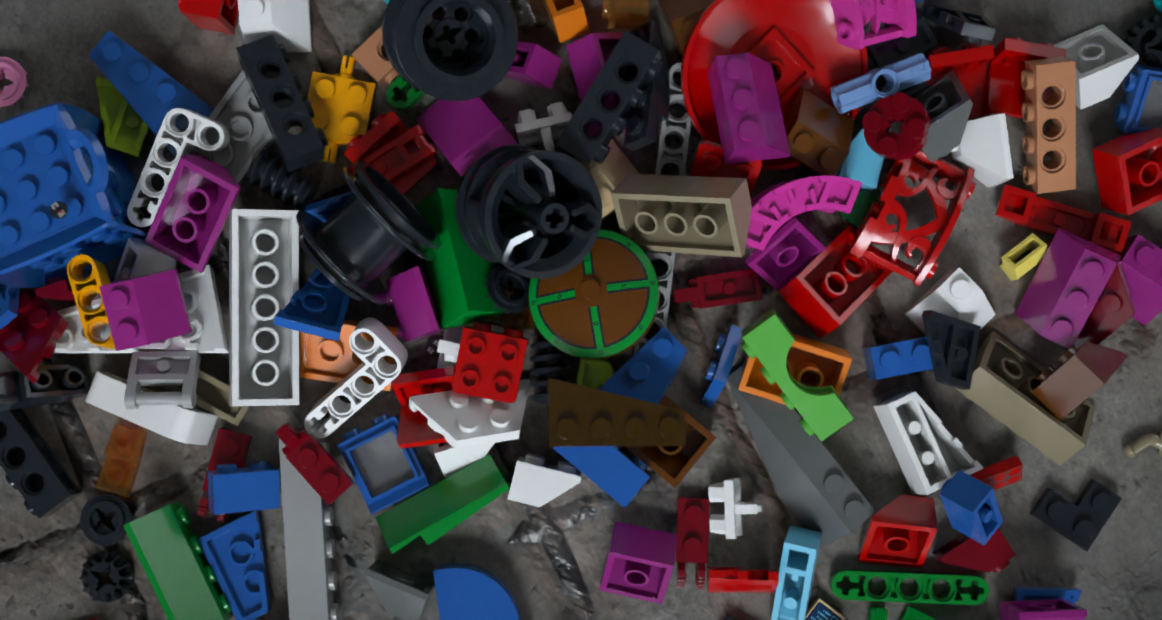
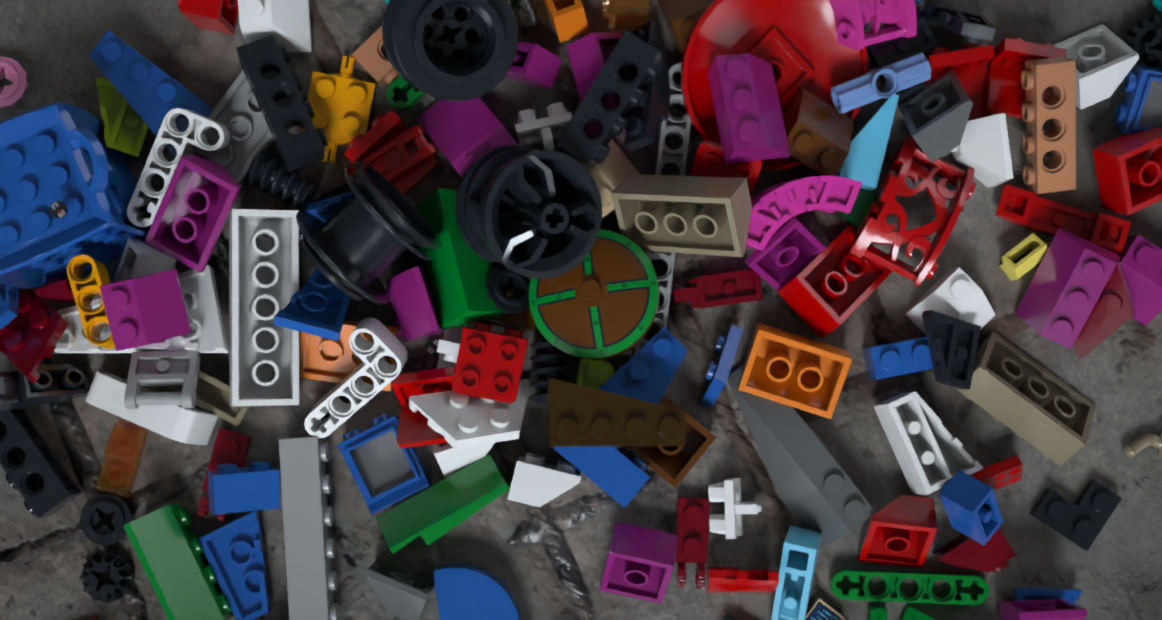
dark red hinge [275,423,355,505] -> none
bright green arch [740,308,854,442] -> none
dark red plate [862,92,931,160] -> none
reddish brown slope [1032,342,1127,420] -> none

